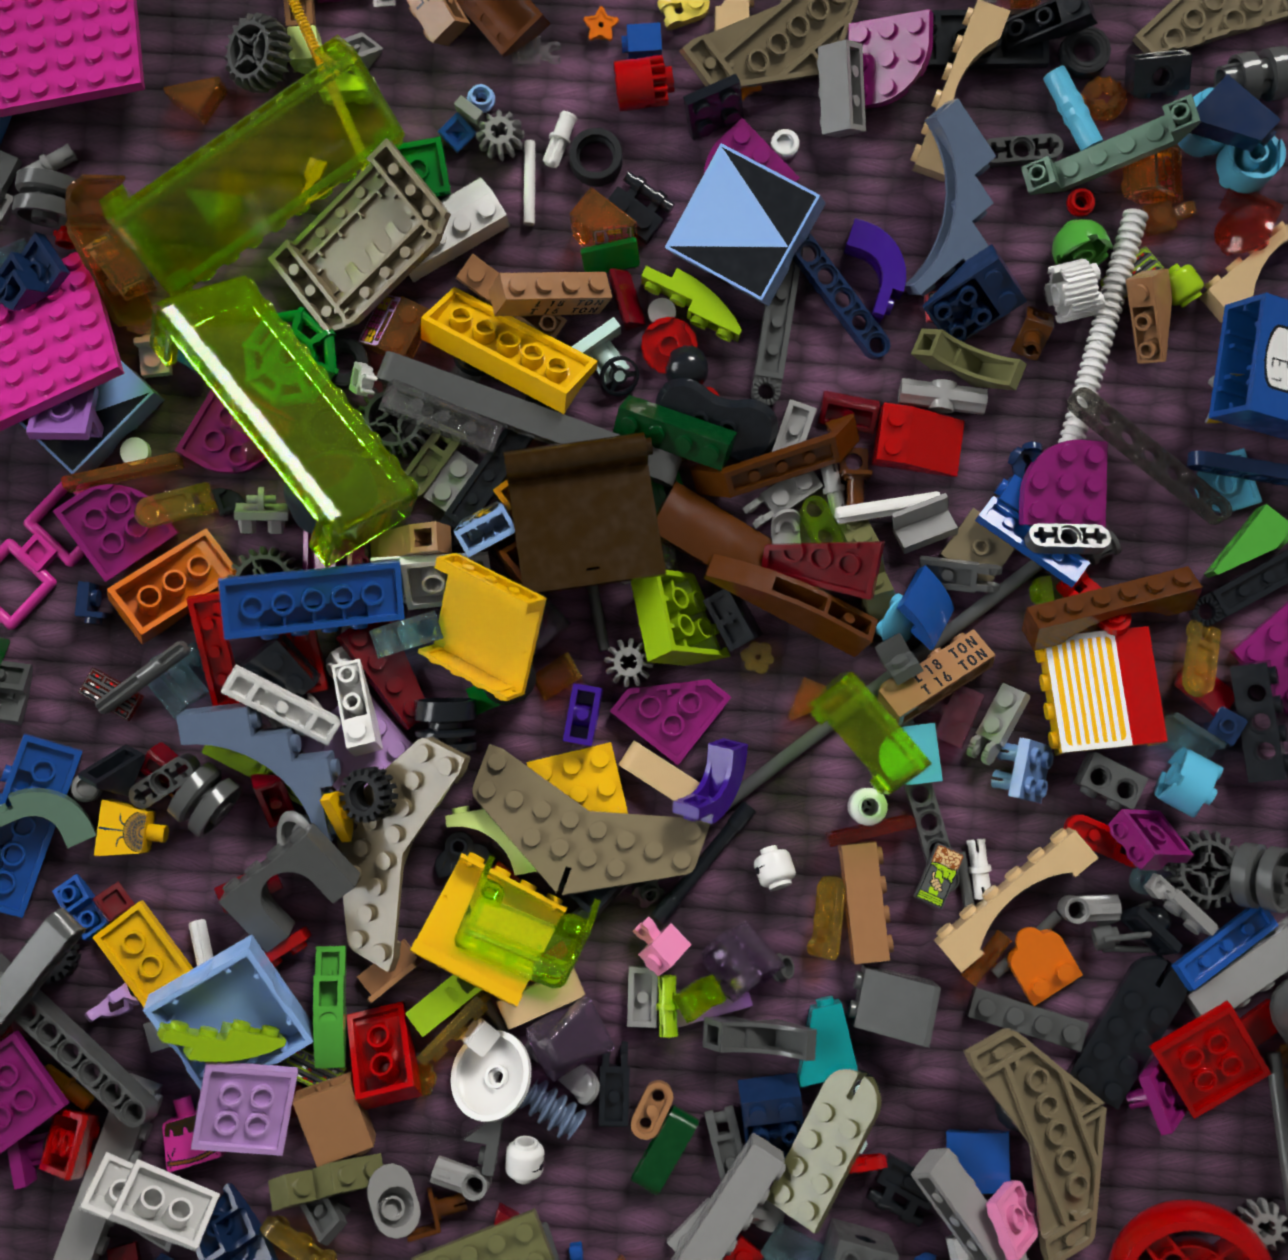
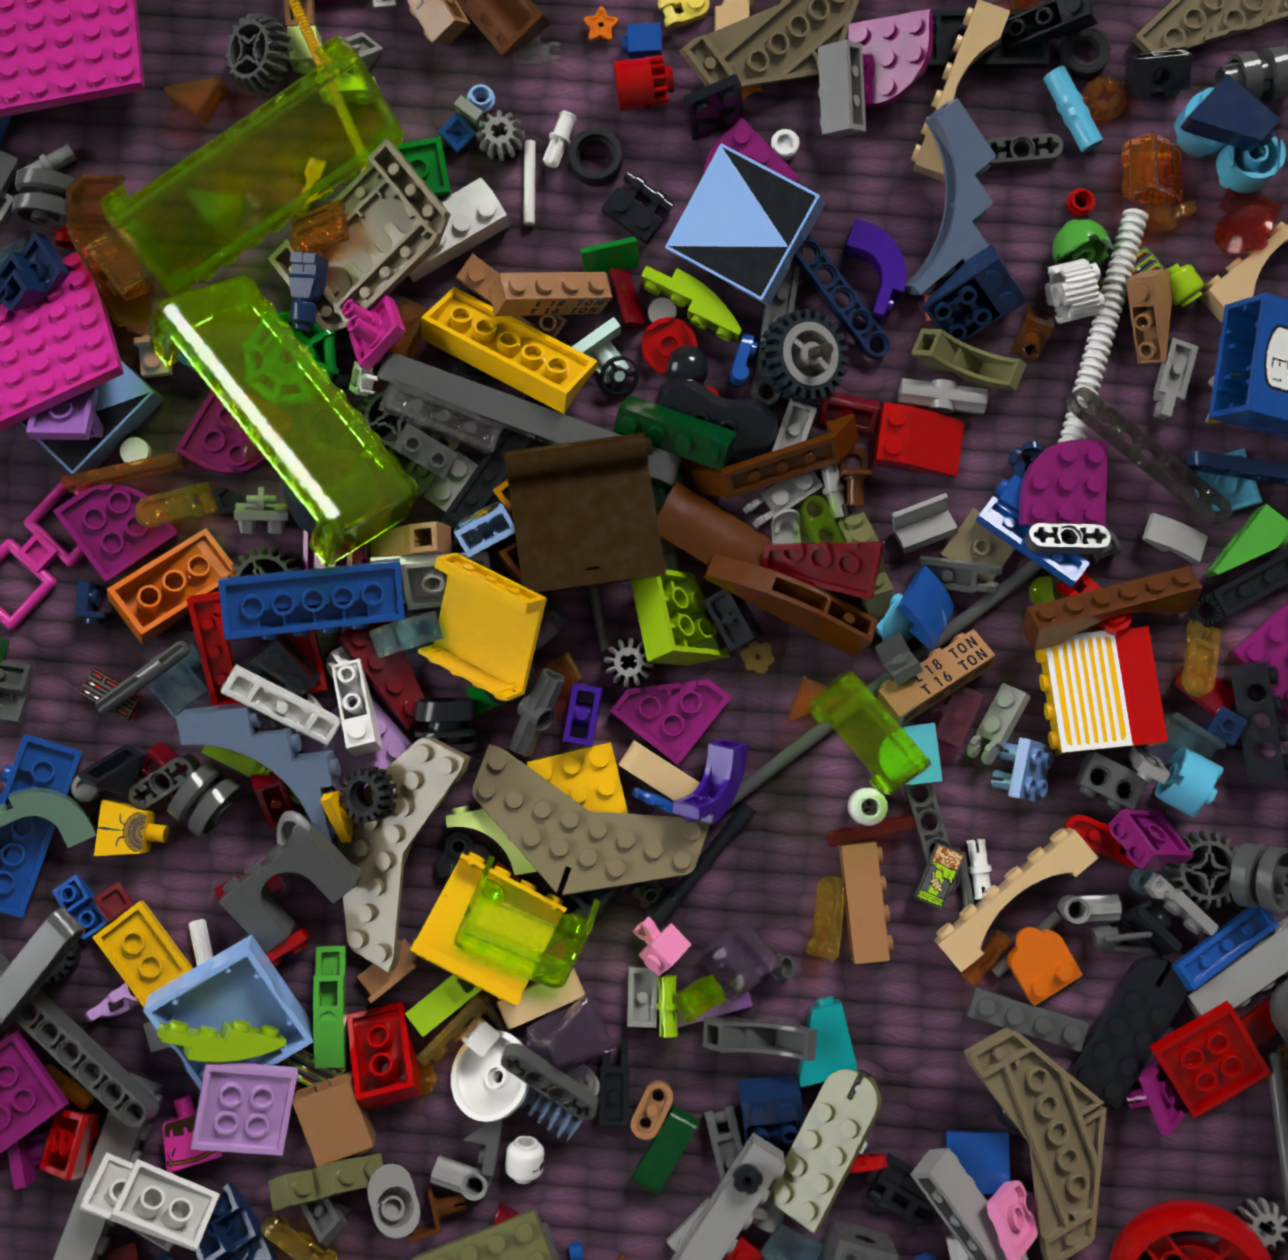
clear orange slope [569,187,637,247] -> none
white head [754,845,796,891] -> none
white axle [834,491,940,524] -> none
dark grey slope [848,964,941,1048] -> none
sand green slope [1021,94,1201,195] -> none
none -> dark blue piece [288,252,329,333]
none -> clear orange plate [290,199,350,253]
none -> dark pink plate [342,294,406,372]
none -> dark grey brick [392,422,458,479]
none -> dark grey beam [501,1043,599,1120]
none -> dark grey piece [508,669,565,757]
none -> blue wheel [632,787,682,816]
none -> blue plate [728,333,758,387]
none -> black plate [733,1163,763,1194]
none -> wheel [759,309,849,402]
none -> light grey plate [1128,746,1170,784]
none -> light grey slope [1142,513,1208,563]
none -> light grey hinge [1153,337,1199,420]

